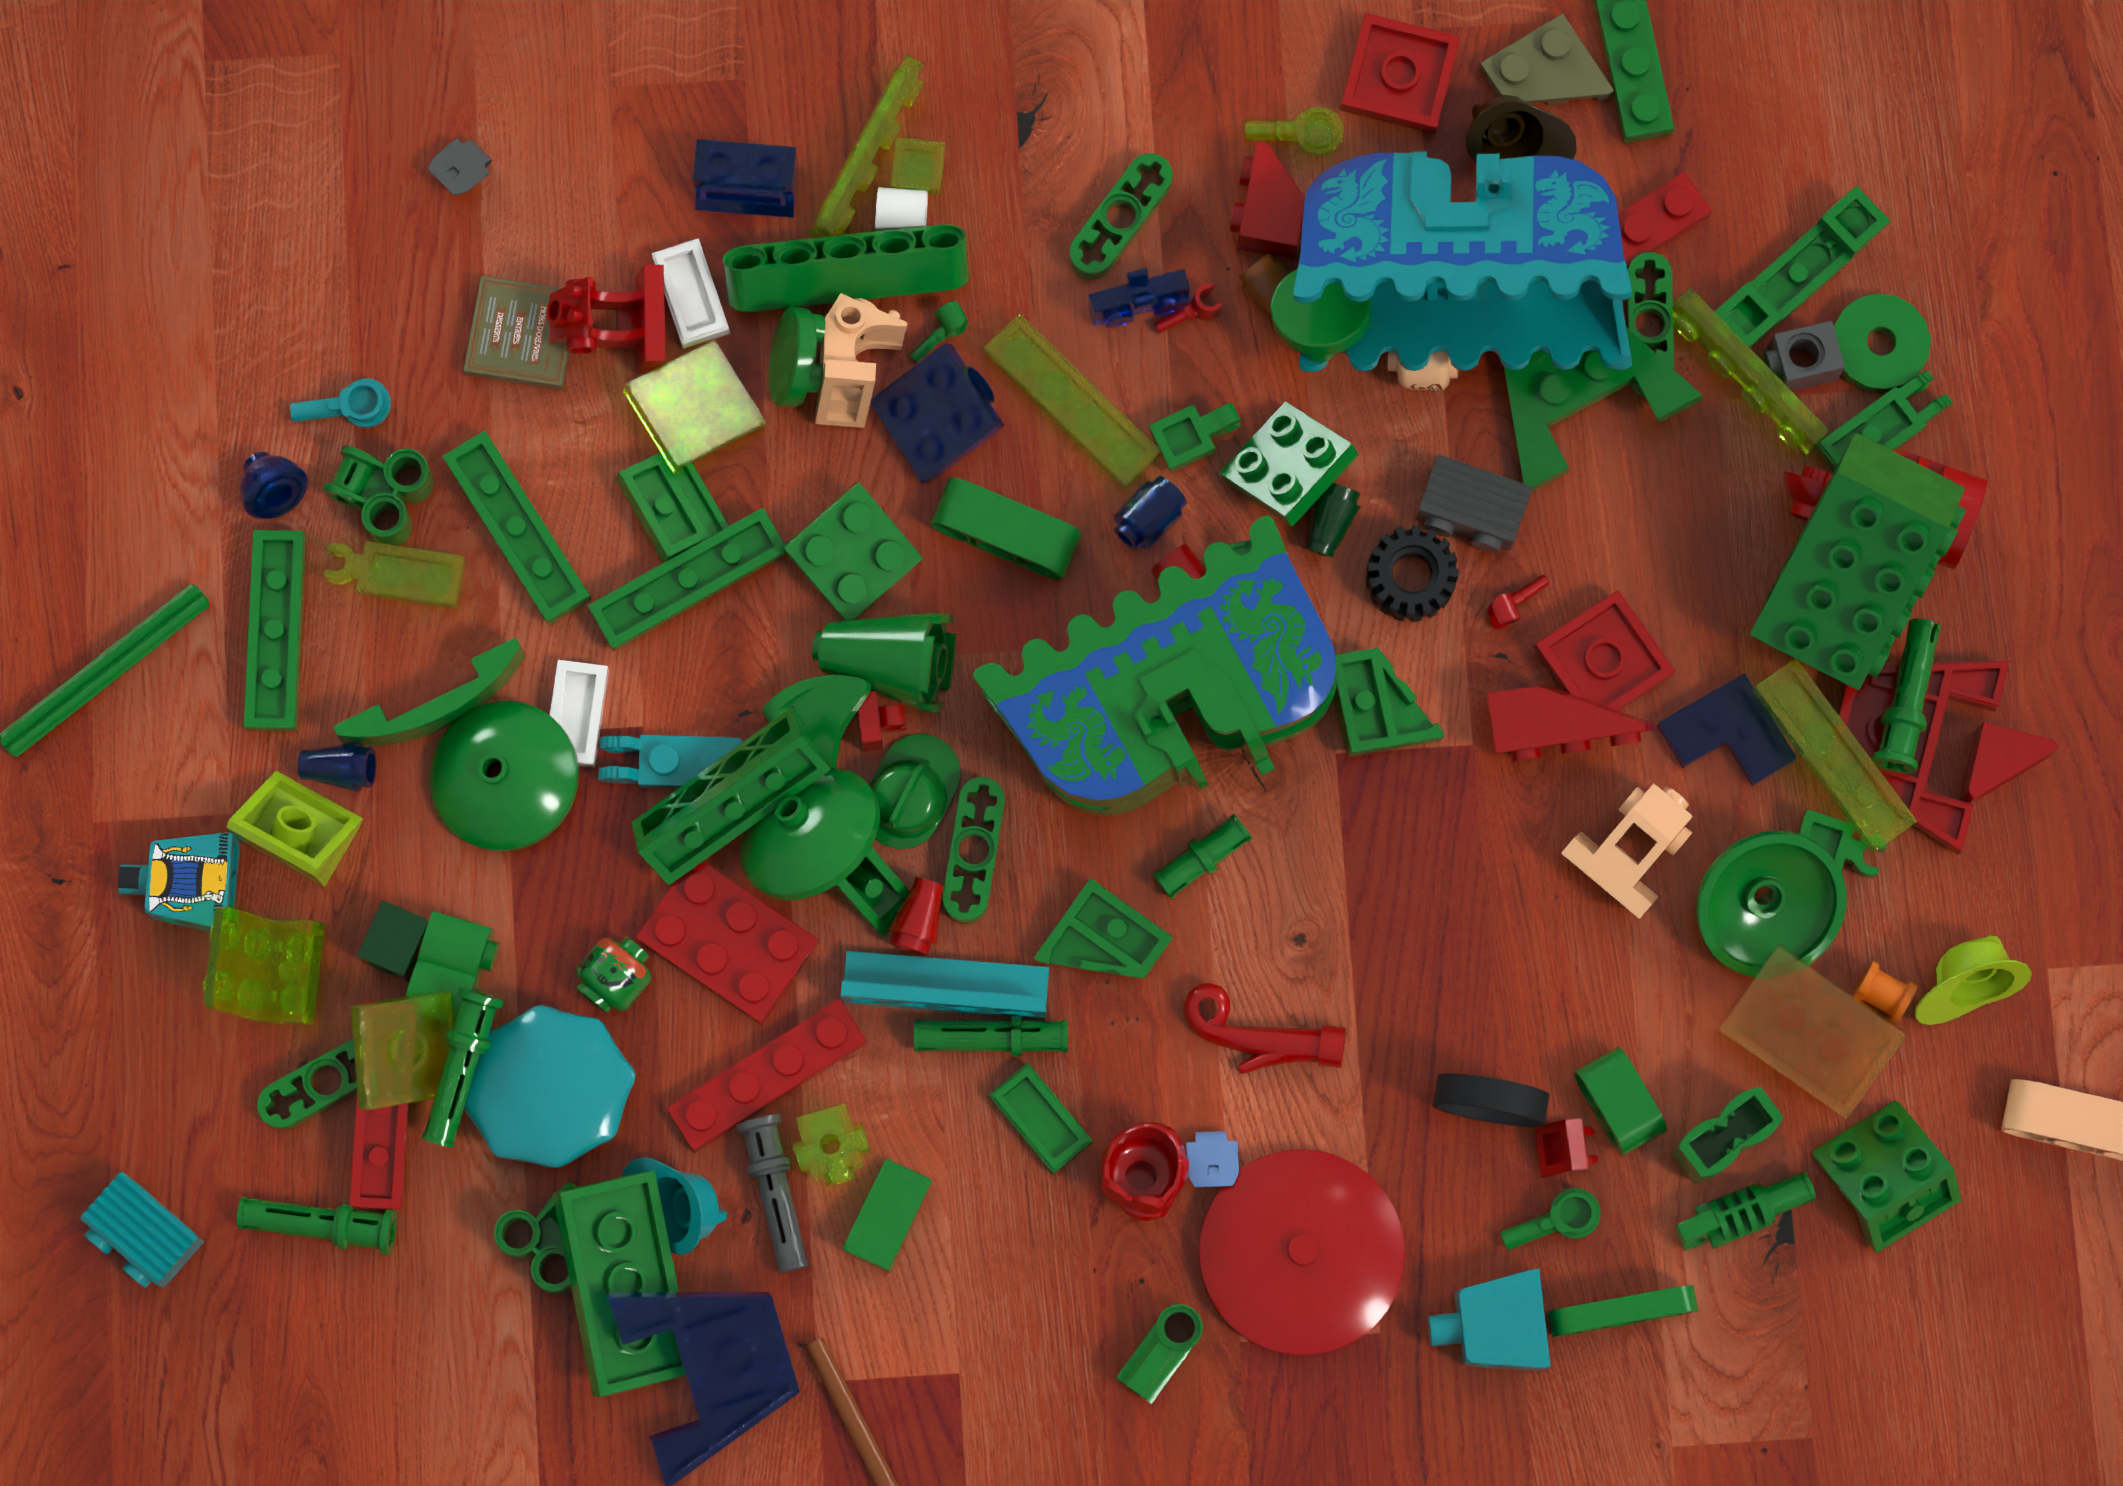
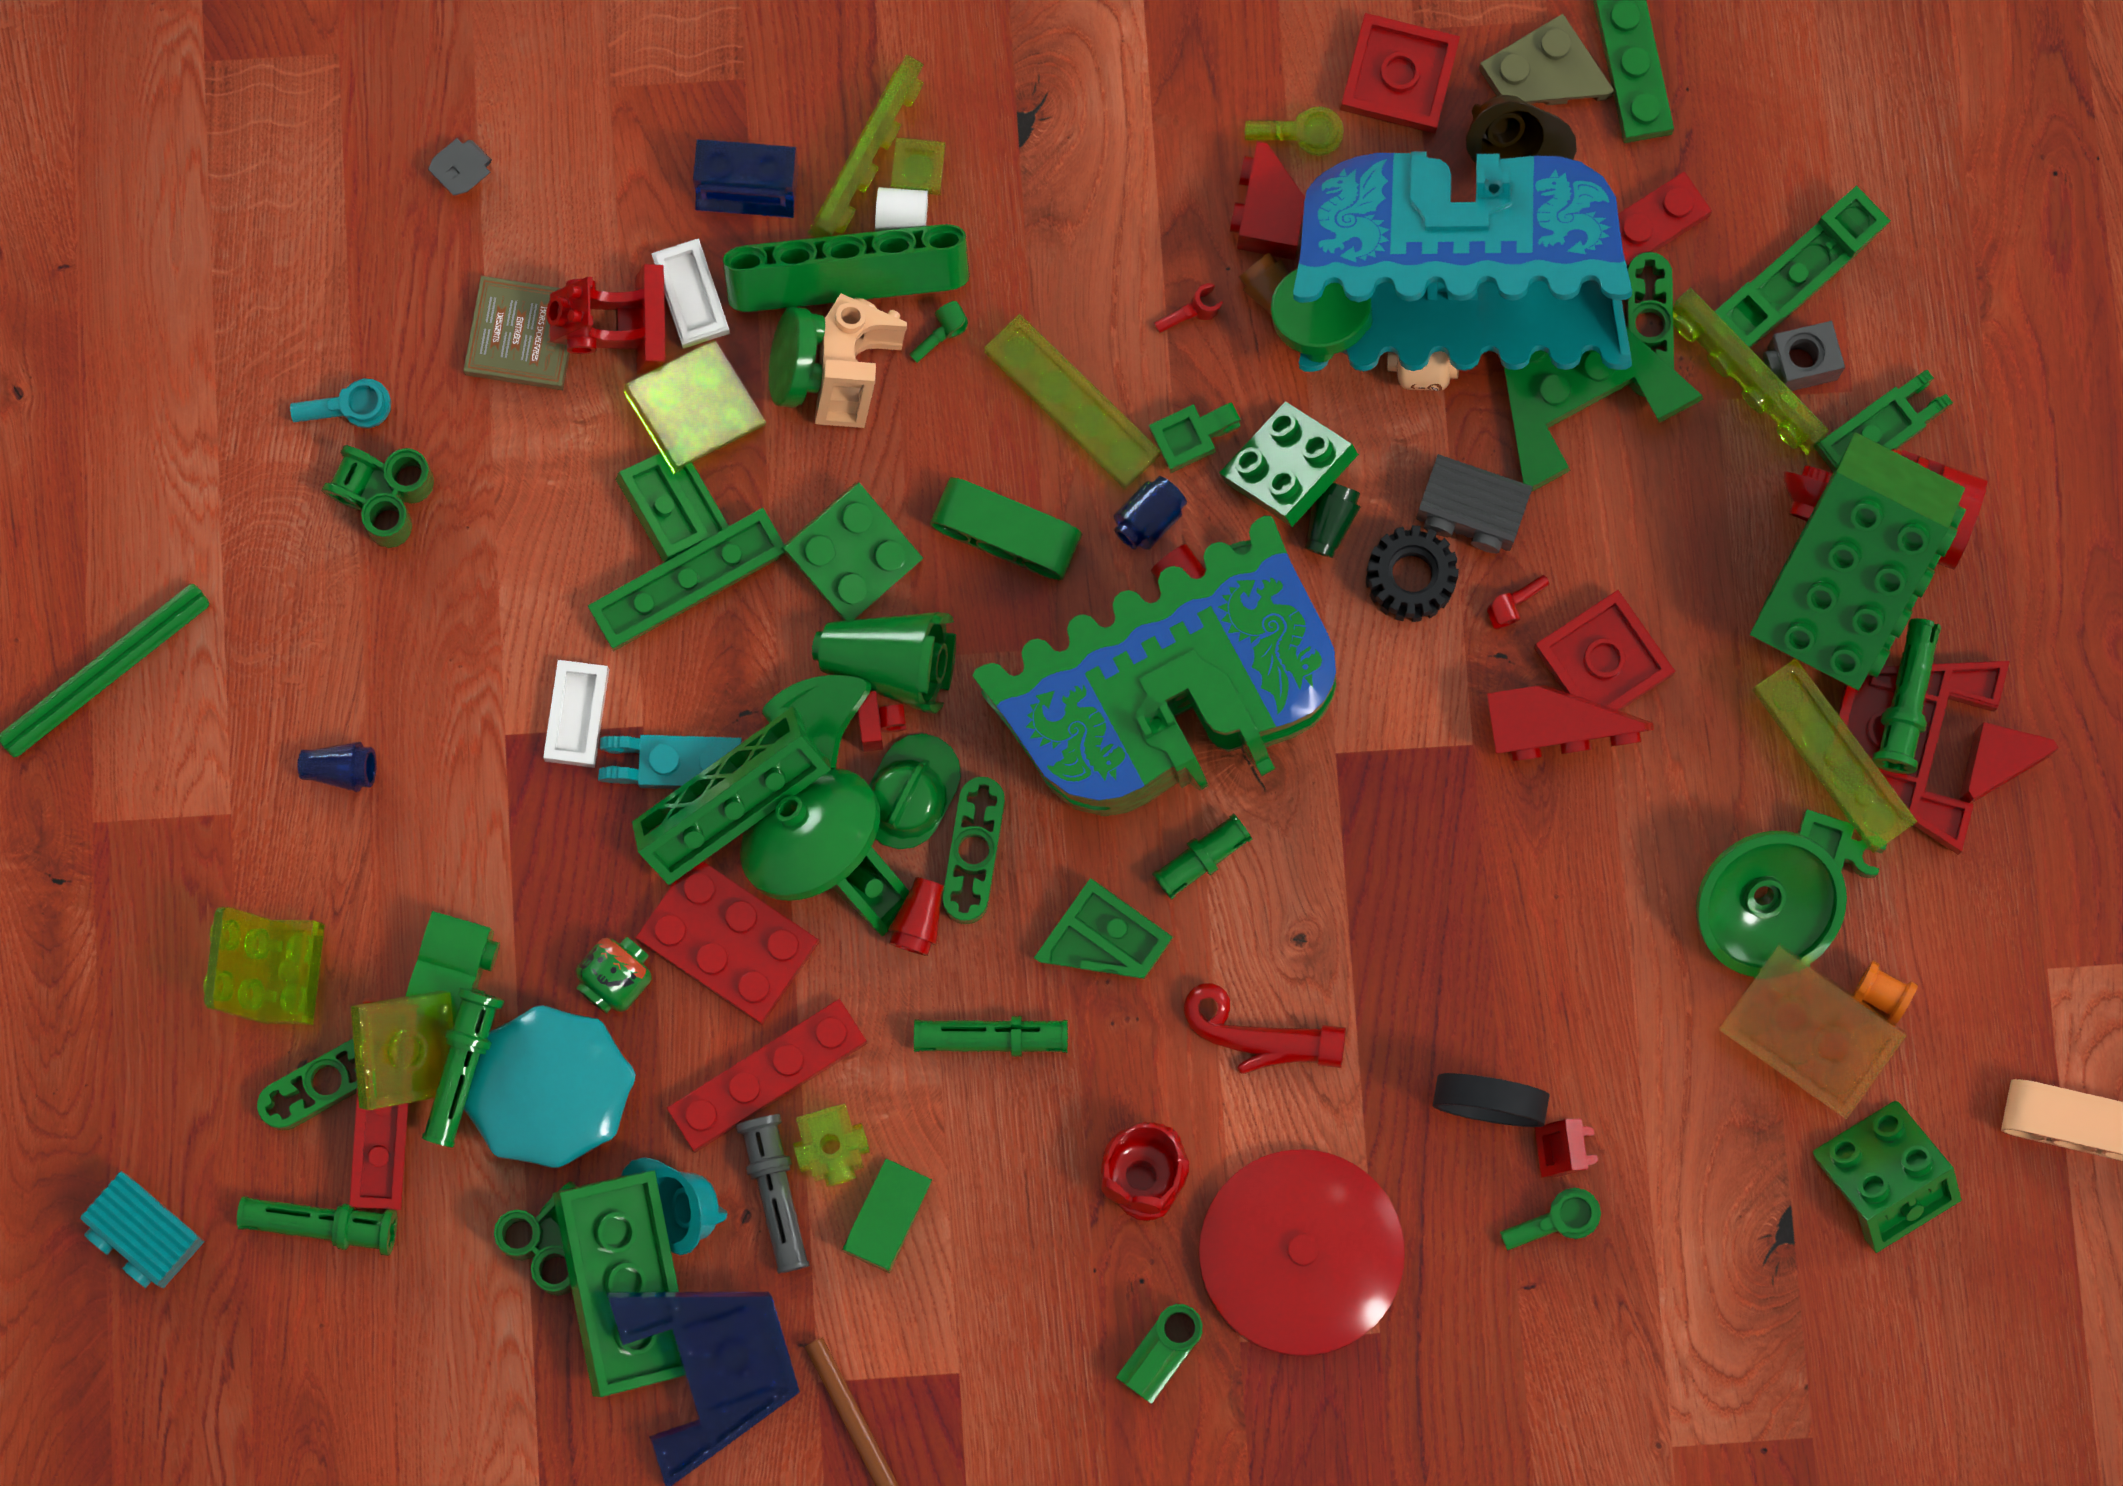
torso [118,833,241,936] -> none
lime slope [226,771,363,888] -> none
clear blue brick [240,452,308,519] -> none
green plate [244,530,306,732] -> none
clear neon green plate [323,541,466,609] -> none
green slope [333,637,525,746] -> none
dark green panel [357,900,428,983] -> none
green dish [429,701,579,852] -> none
green plate [442,430,591,625] -> none
teal fence [841,951,1049,1020] -> none
clear blue plate [870,343,1005,483] -> none
green tile [988,1063,1093,1175] -> none
green beam [1070,153,1173,280] -> none
clear blue plate [1088,268,1190,328] -> none
medium blue piece [1186,1131,1239,1187] -> none
green wing [1334,648,1444,757] -> none
teal torso [1427,1269,1551,1371] -> none
green beam [1547,1285,1699,1338] -> none
light nougat tile [1561,783,1693,919] -> none
green beam [1574,1047,1667,1156] -> none
clear blue tile [1657,673,1797,786] -> none
green brick [1671,1087,1783,1183] -> none
green hinge [1675,1171,1816,1251] -> none
green tile [1834,293,1931,394] -> none
lime piece [1915,935,2032,1025] -> none

